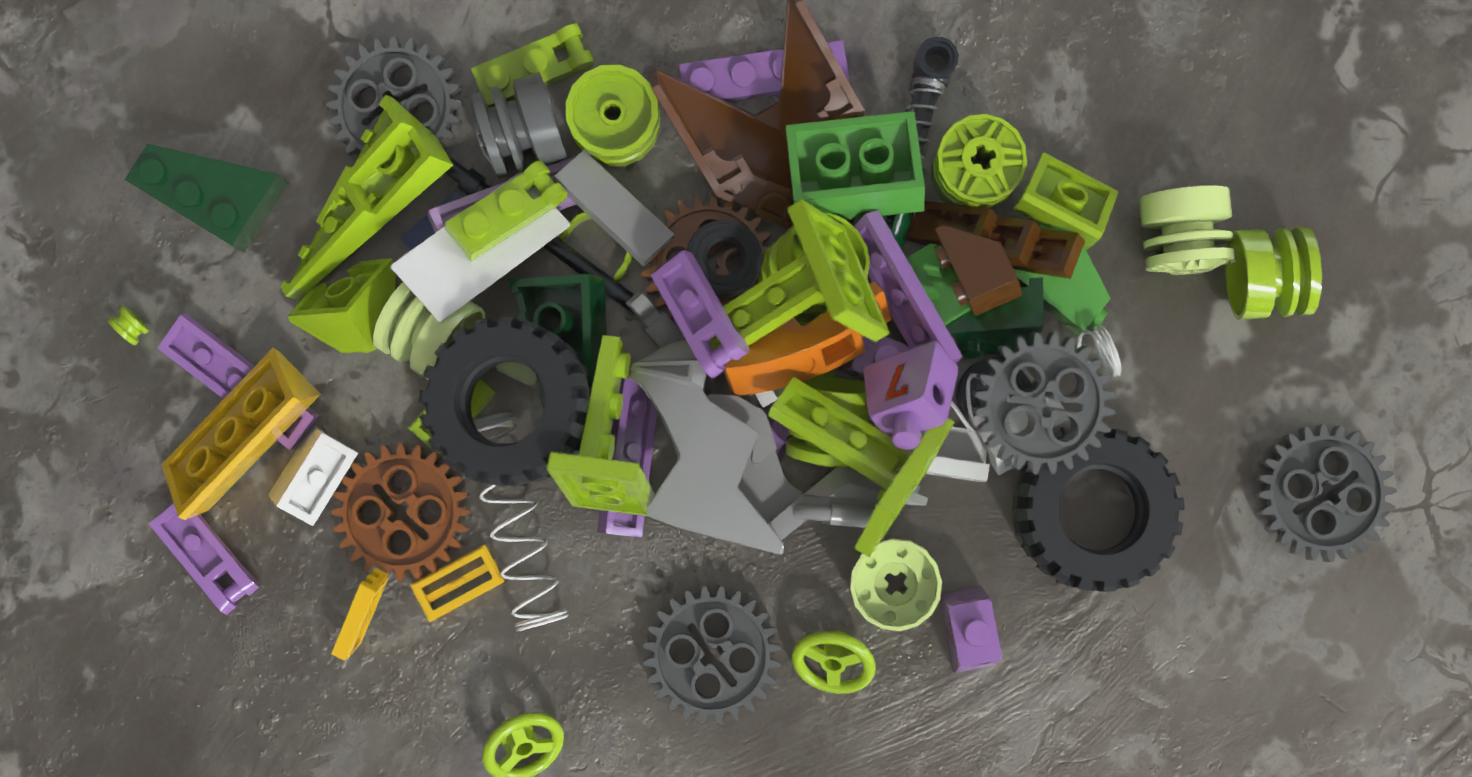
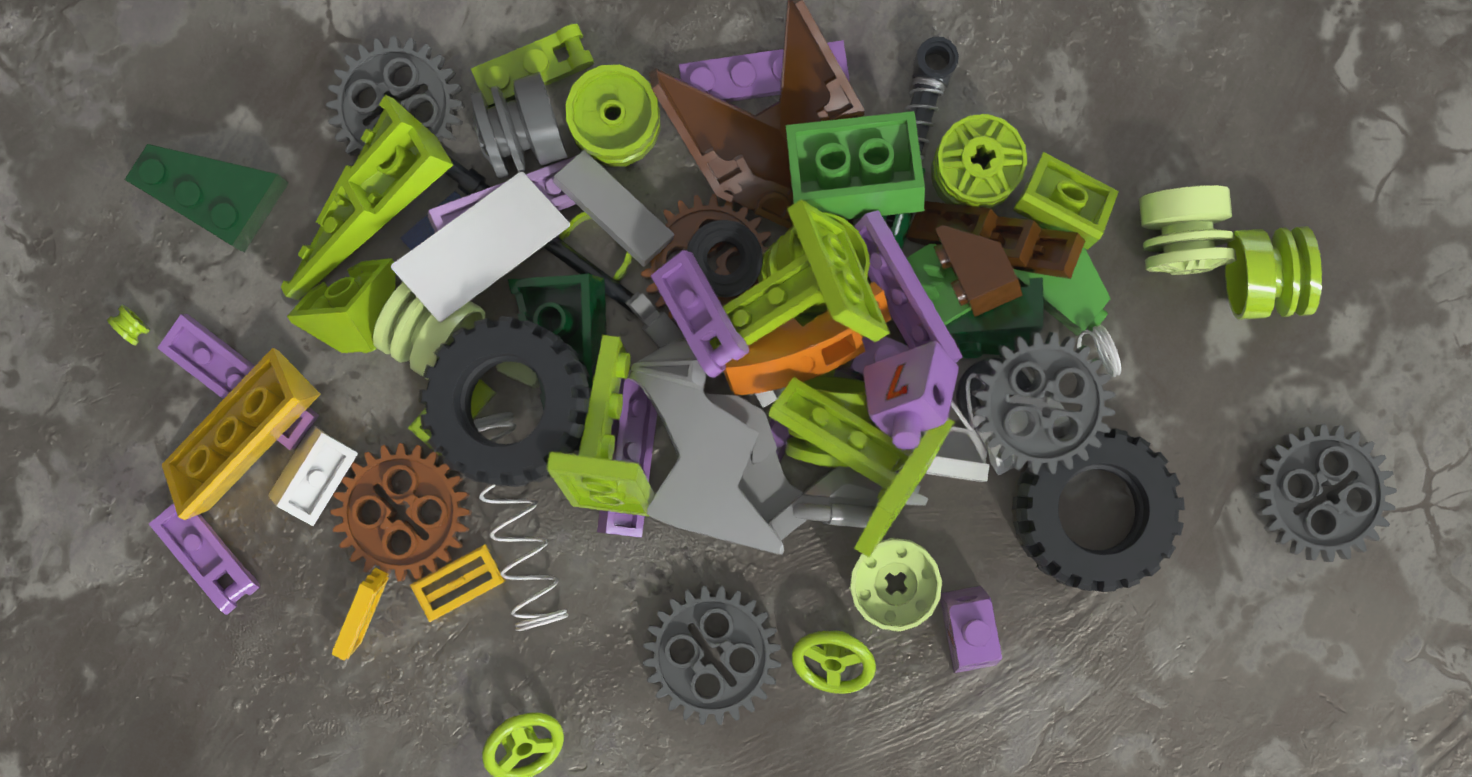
lime plate [445,160,568,261] -> none

